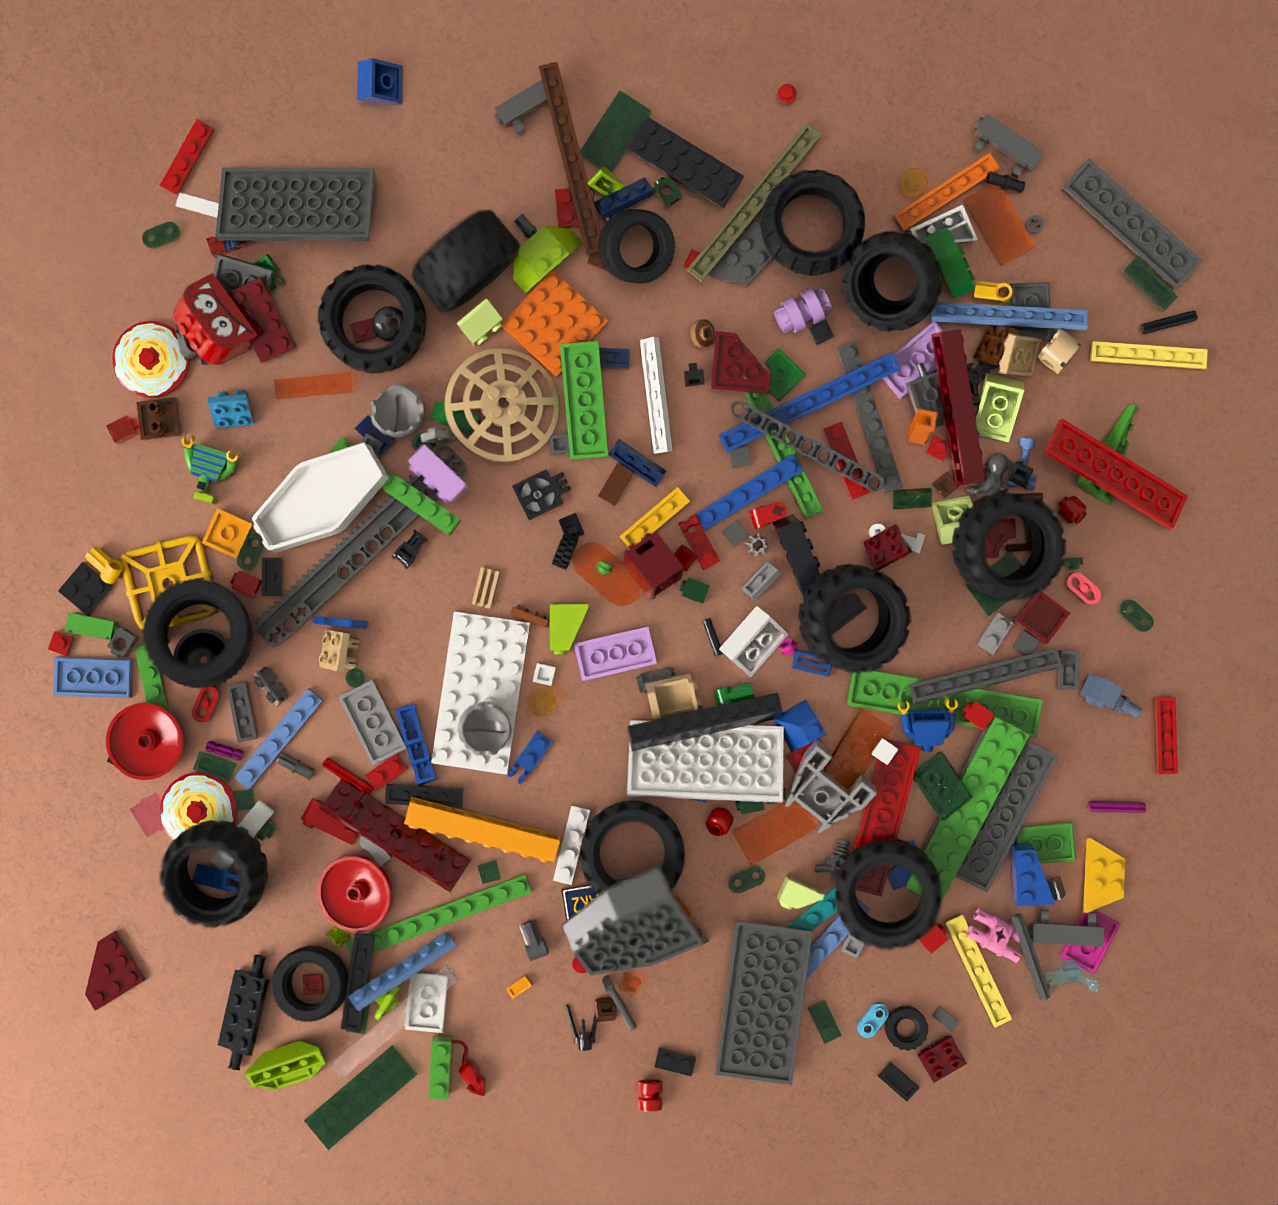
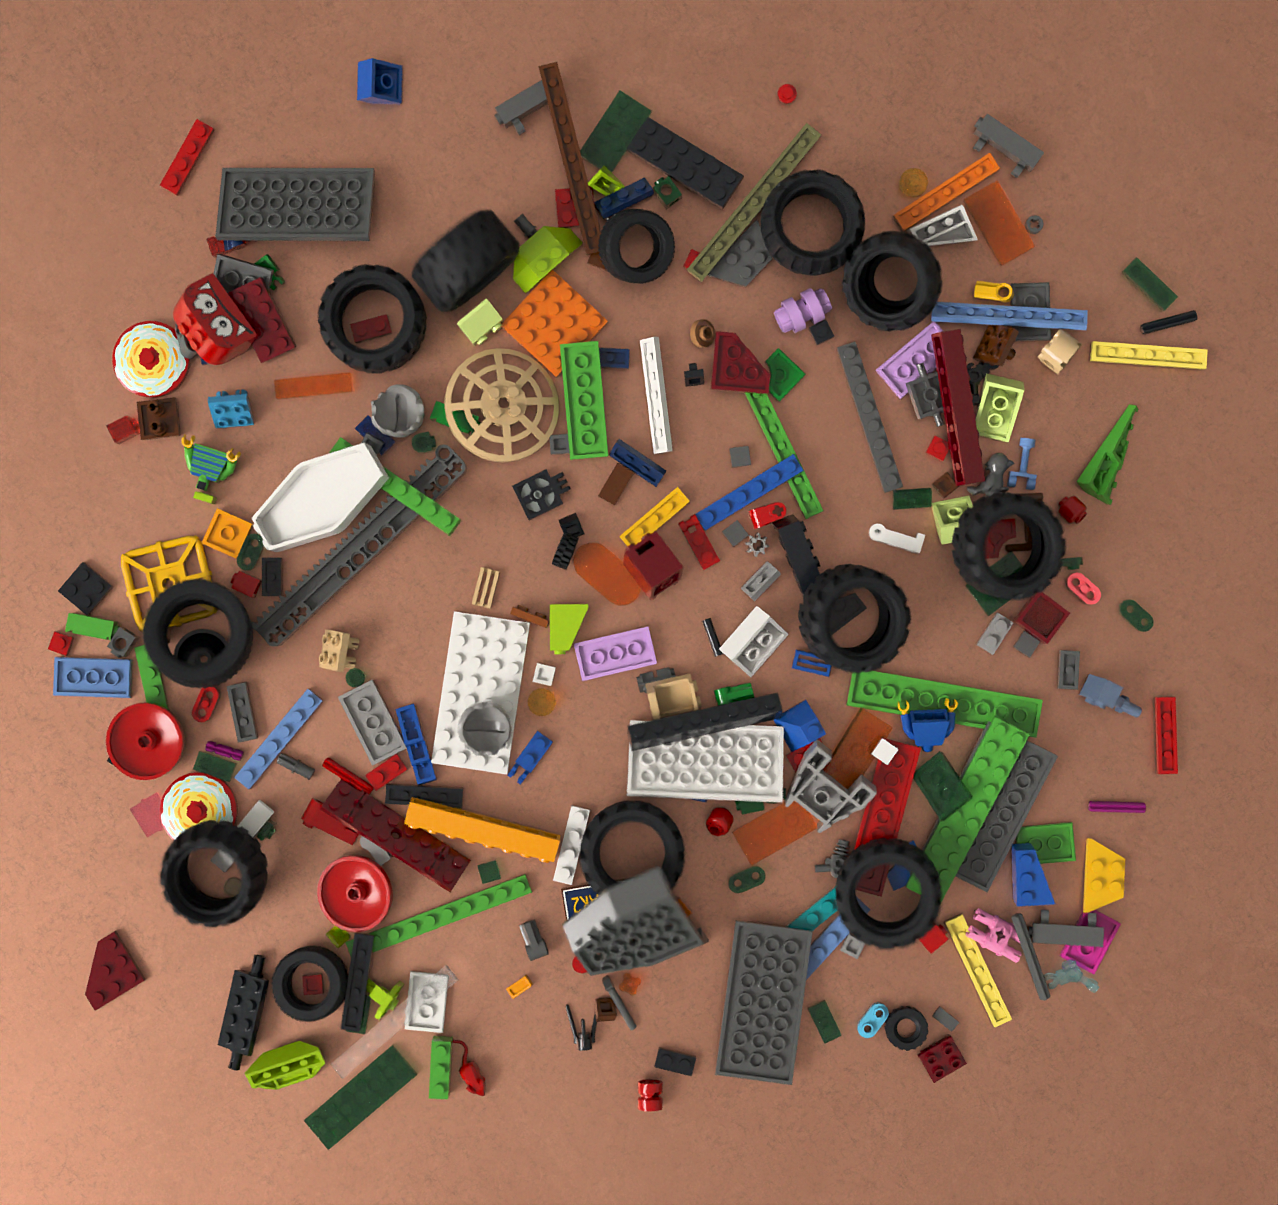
yellow piece [85,546,124,584] -> none
clear green plate [142,222,181,249] -> none
white sticker [176,193,219,218] -> none
blue hinge [192,864,241,893] -> none
clear green tile [233,789,255,811] -> none
dark grey hinge [254,666,288,706] -> none
blue tile [313,616,367,629] -> none
medium blue plate [348,932,456,1011] -> none
dark grey piece [372,306,403,341] -> none
black connector [391,529,428,570] -> none
lavender brick [408,445,469,504] -> none
light grey plate [420,427,457,443] -> none
bright green plate [595,560,613,576] -> none
red plate [674,544,698,572] -> none
dark green brick [679,578,710,604] -> none
blue plate [718,352,900,453] -> none
dark grey beam [729,401,884,492] -> none
yellowish green slope [777,876,824,910] -> none
dark pink plate [779,638,798,655] -> none
red plate [823,422,870,500] -> none
dark red bracket [864,524,913,571] -> none
black tile [877,1061,920,1101] -> none
orange window [908,409,937,446] -> none
dark grey plate [908,648,1062,705] -> none
green wedge [926,226,975,298] -> none
red brick [962,701,994,730] -> none
black pin [986,171,1025,193] -> none
tan plate [999,334,1042,377] -> none
black slope [1007,461,1034,488] -> none
red plate [1043,418,1188,530] -> none
dark grey tile [1048,877,1066,901] -> none
dark grey plate [1062,159,1203,290] -> none

